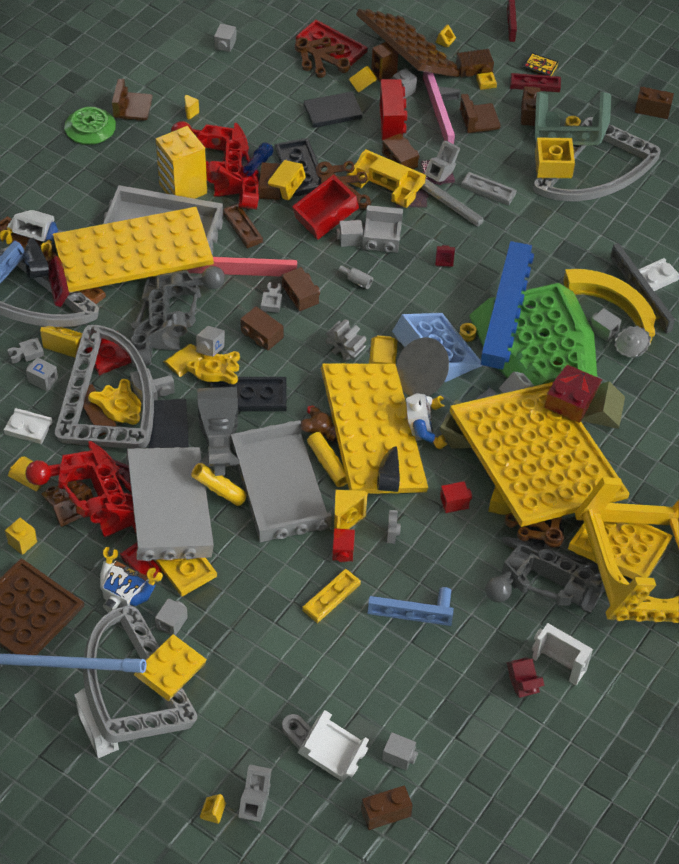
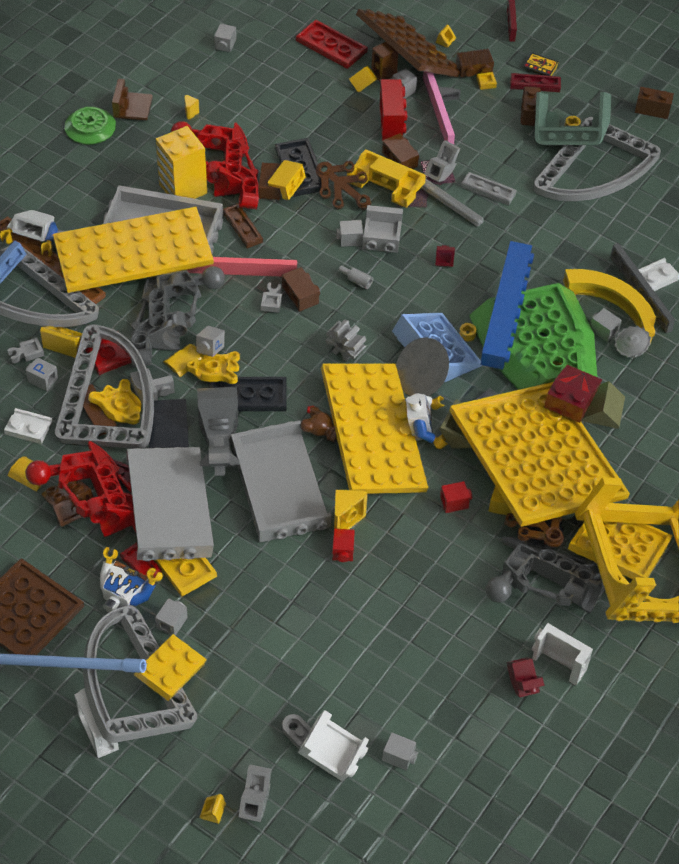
yellow brick [5,518,37,555] -> none
black piece [24,238,49,278] -> none
dark red tile [48,256,70,307] -> none
yellow axle [191,463,247,506] -> none
reddish brown brick [240,306,284,350] -> none
clear blue pin [243,142,273,176] -> none
red piece [292,175,359,240] -> none
reddish brown plant [294,37,350,78] -> none
yellow tile [302,569,361,623] -> none
black tile [304,91,362,128] -> none
yellow axle [307,432,347,487] -> none
reddish brown brick [361,785,413,830] -> none
medium blue piece [368,587,454,626] -> none
yellow piece [369,335,398,364] -> none
black piece [377,446,400,492] -> none
light grey plate [387,510,401,544] -> none
reddish brown bracket [459,94,501,133] -> none
light grey brick [499,371,534,393] -> none
yellow brick [535,137,575,178] -> none

